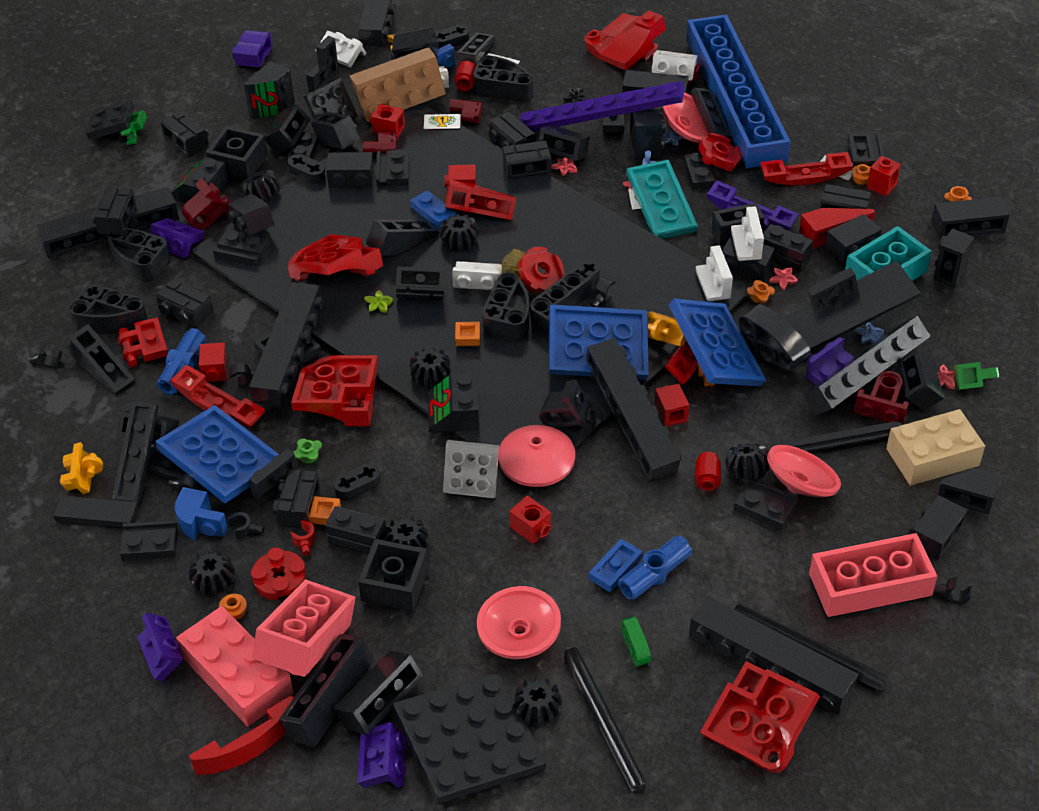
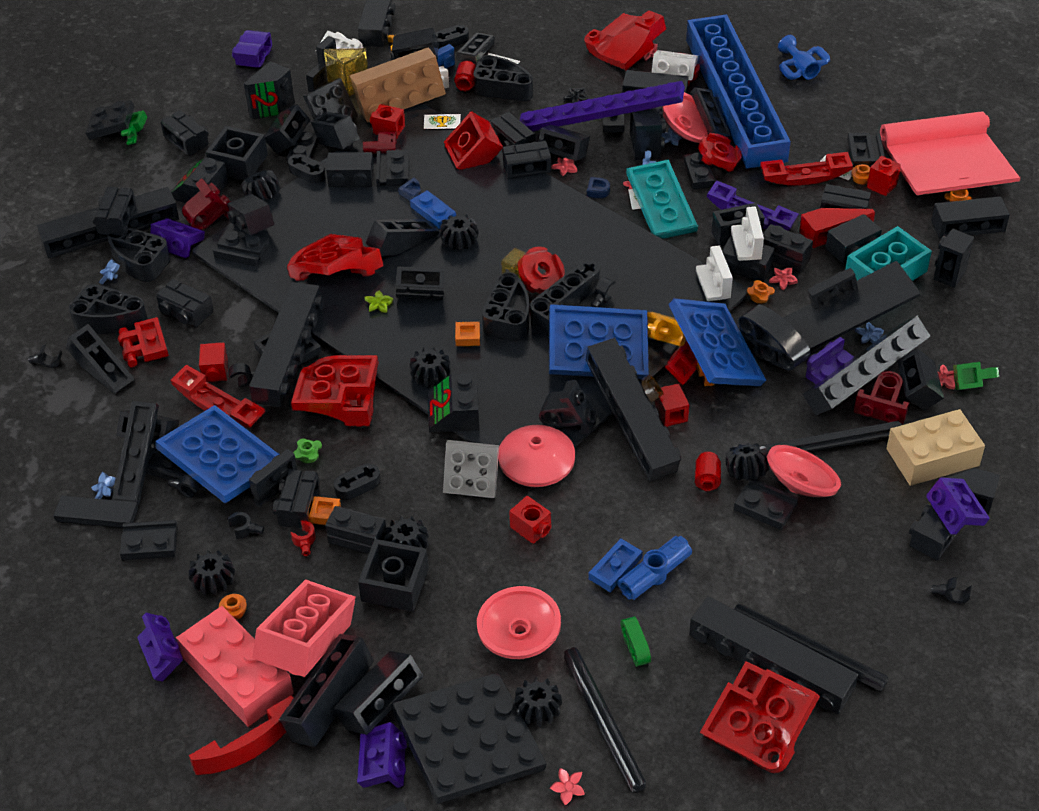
light orange hips [60,442,103,494] -> none
blue piece [157,328,206,395] -> none
blue brick [175,487,228,541] -> none
red plate [251,548,306,600] -> none
red brick [444,165,476,188] -> none
red slope [445,179,517,220] -> none
dark red piece [450,99,483,123] -> none
white bracket [452,261,503,290] -> none
coral brick [809,533,937,617] -> none
none -> medium blue plant [91,472,116,499]
none -> medium blue plant [99,259,120,284]
none -> clear yellow slope [324,48,368,97]
none -> dark blue tile [398,178,421,201]
none -> red slope [443,111,503,170]
none -> coral plant [550,768,585,805]
none -> dark blue tile [587,177,610,198]
none -> dark brown tile [641,374,664,403]
none -> blue piece [778,35,830,80]
none -> coral door [880,111,1020,195]
none -> dark purple bracket [926,477,990,535]

